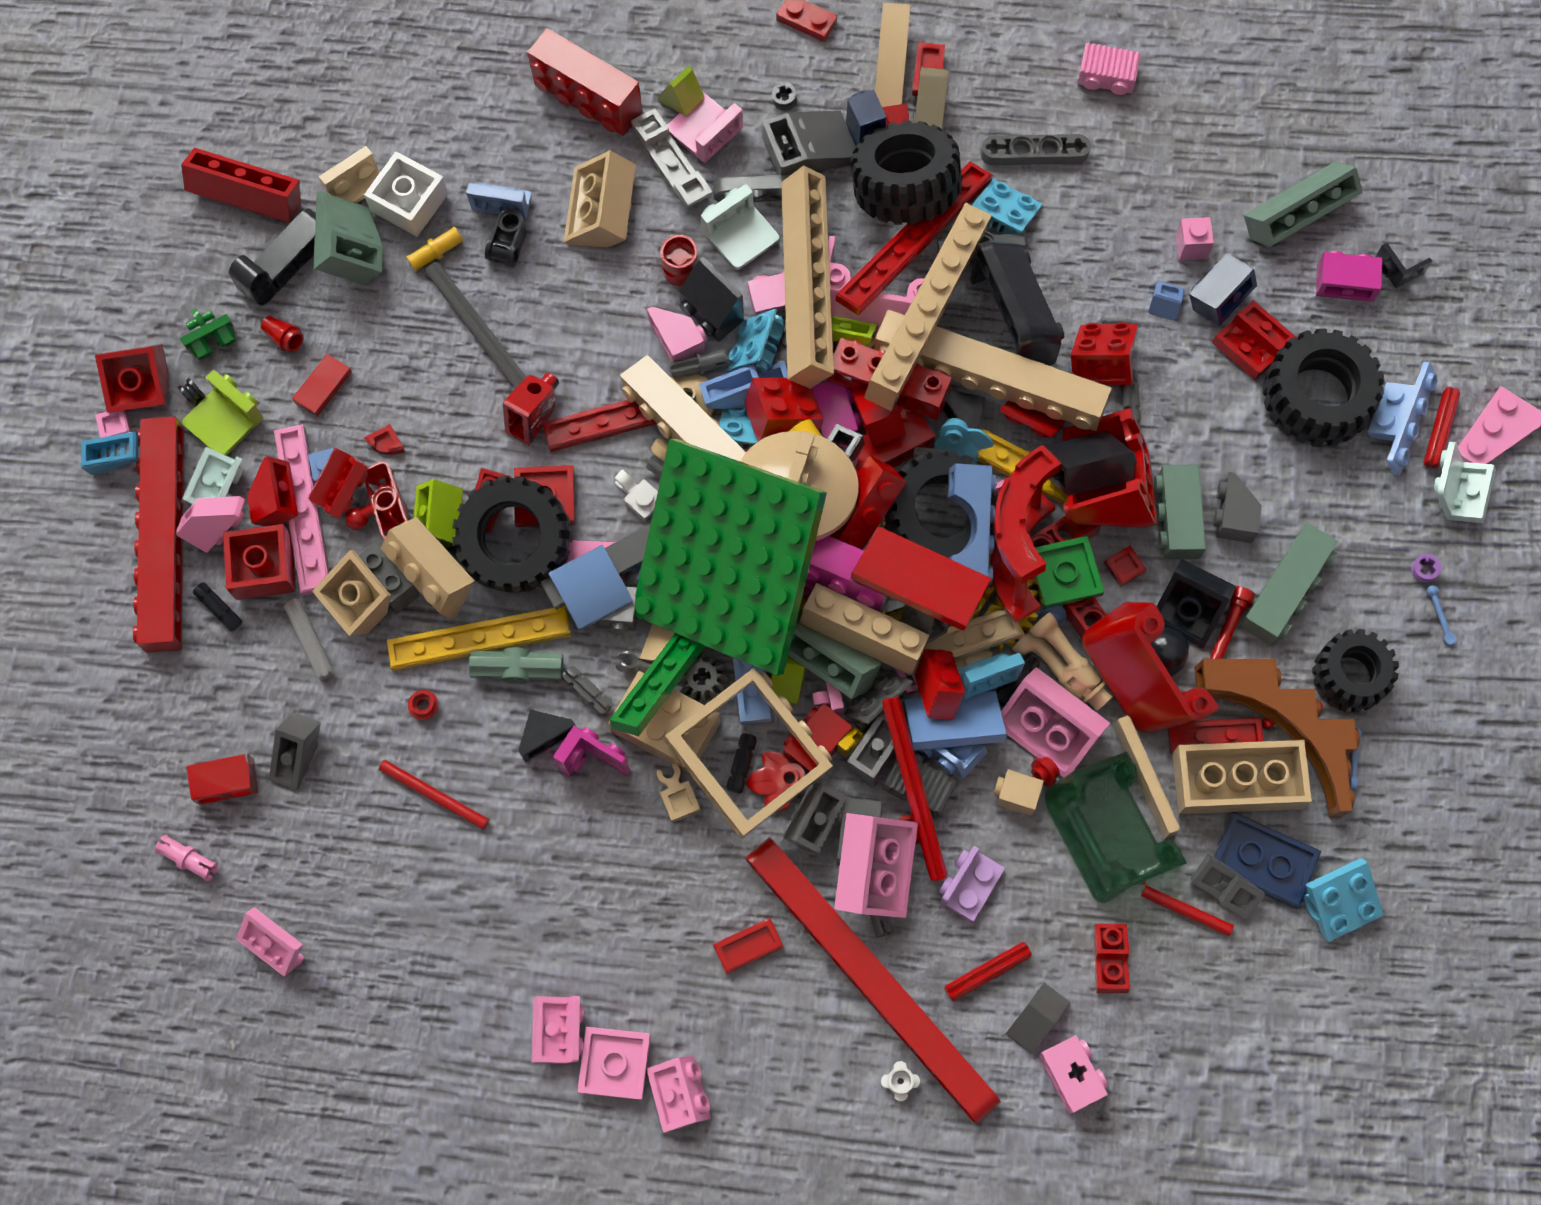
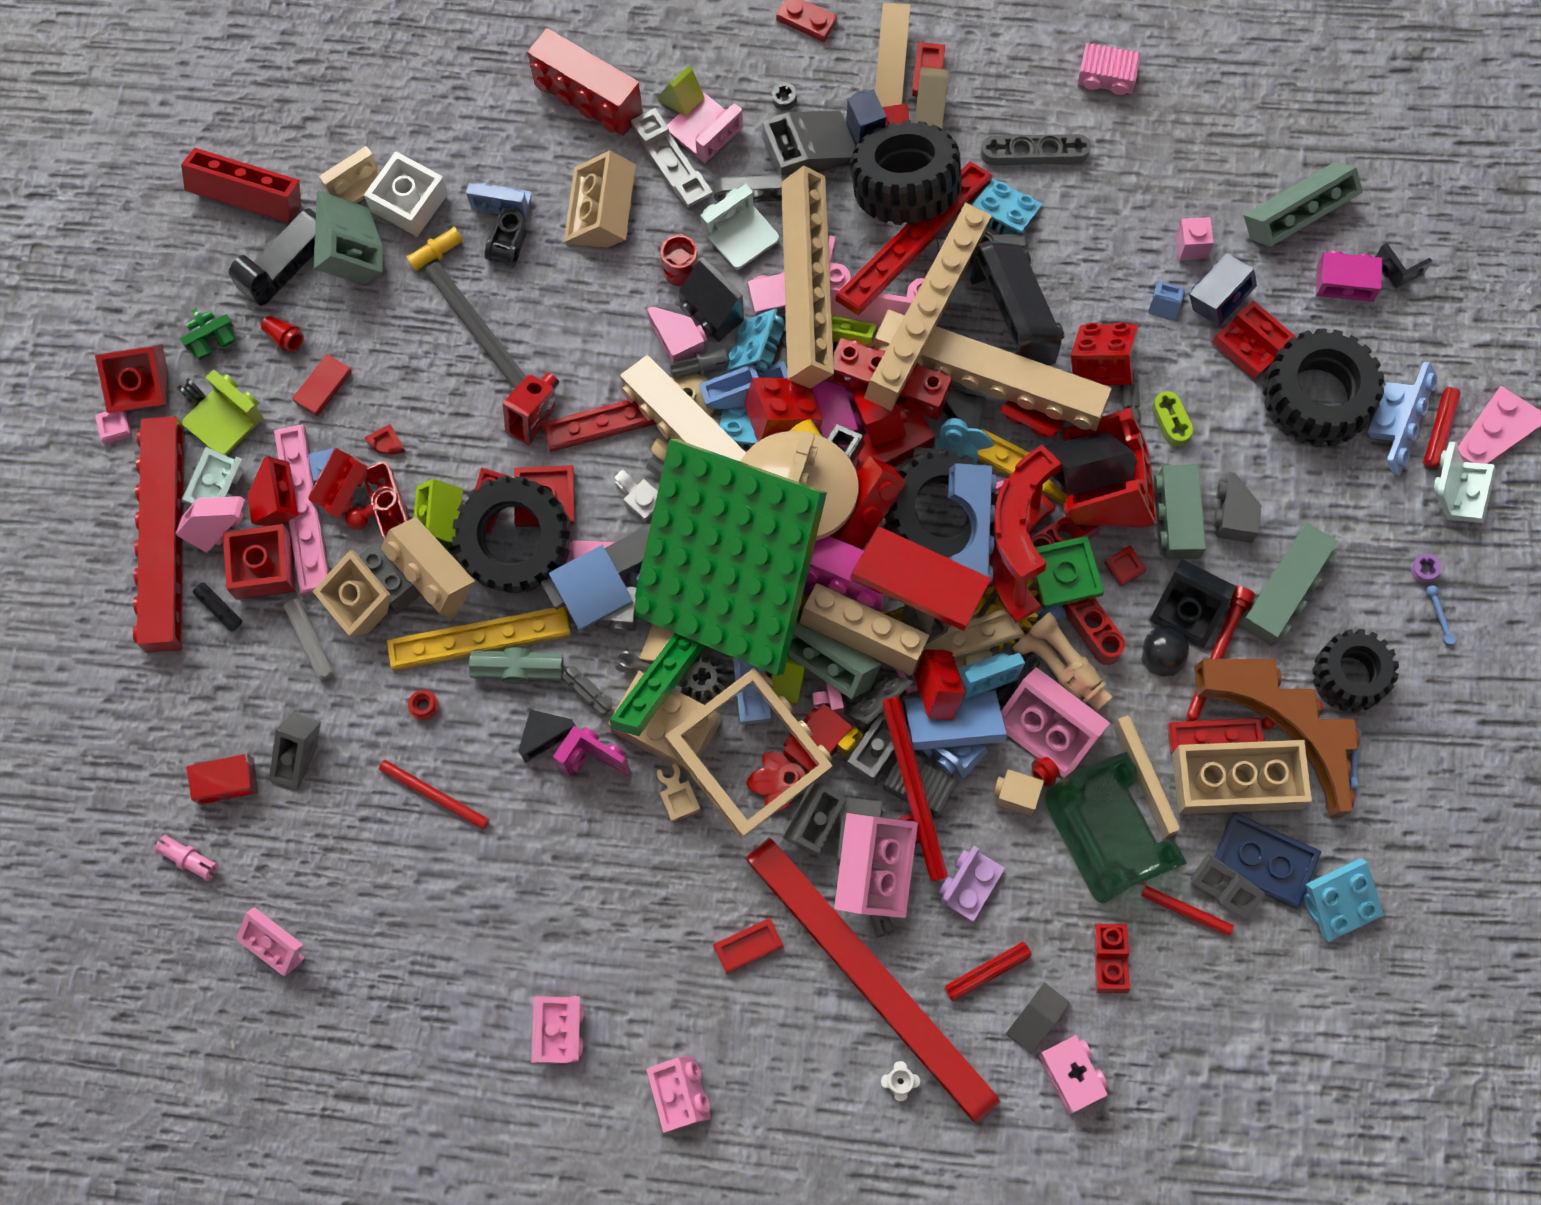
dark azure slope [81,431,139,475] -> none
bright pink plate [577,1027,651,1100] -> none
black axle [726,733,757,794] -> none
red windscreen [1082,602,1219,733] -> none
none -> lime beam [1152,391,1193,446]

